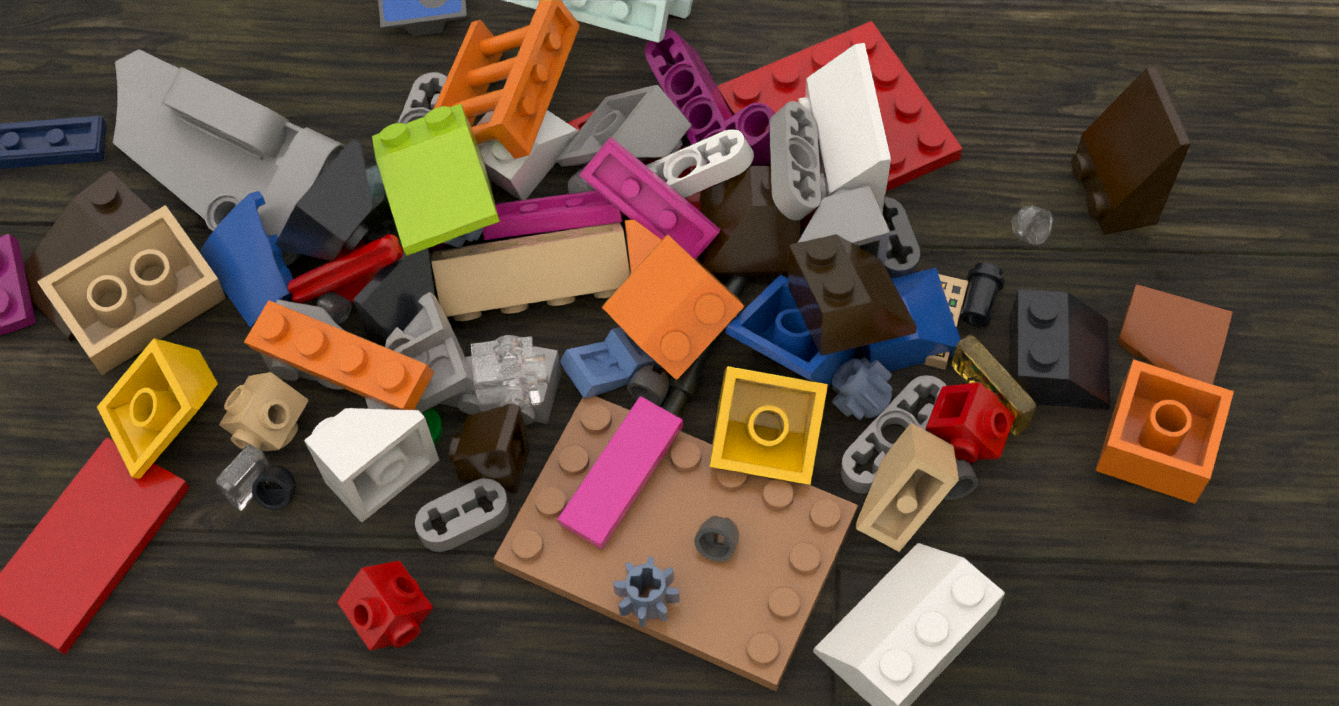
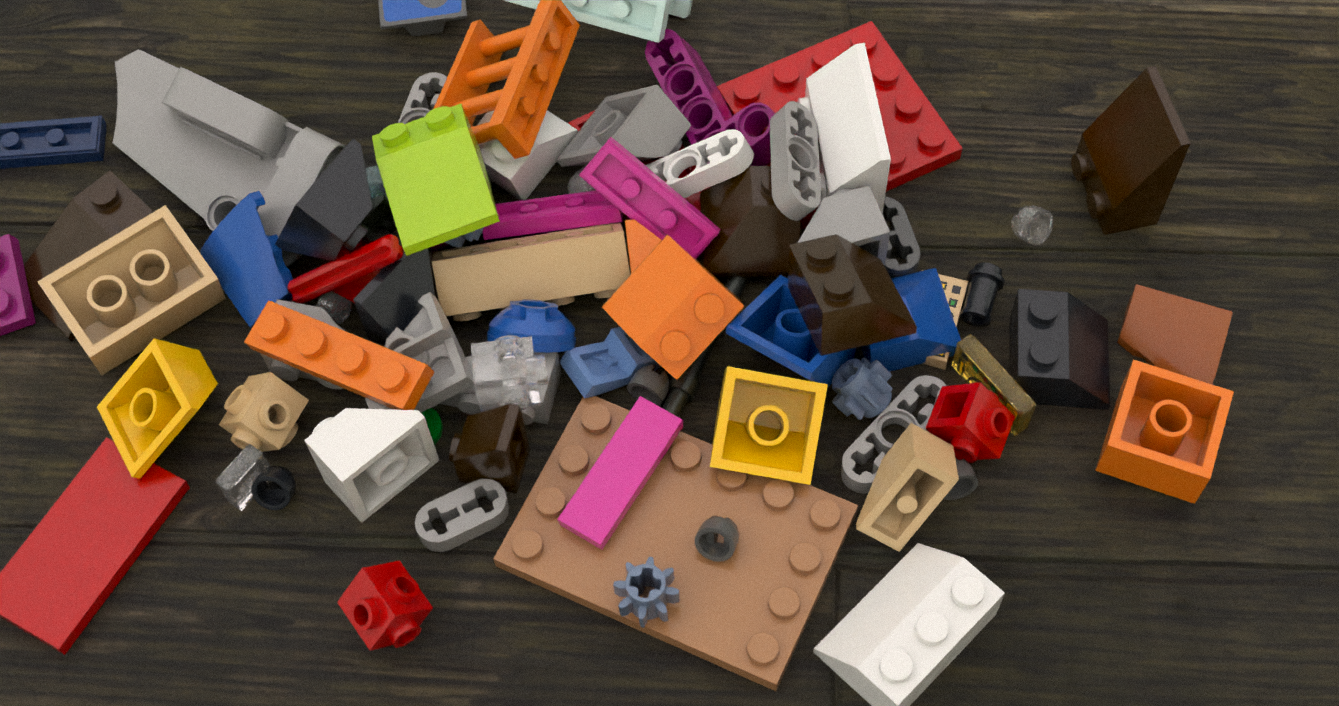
none -> blue piece [487,299,576,353]

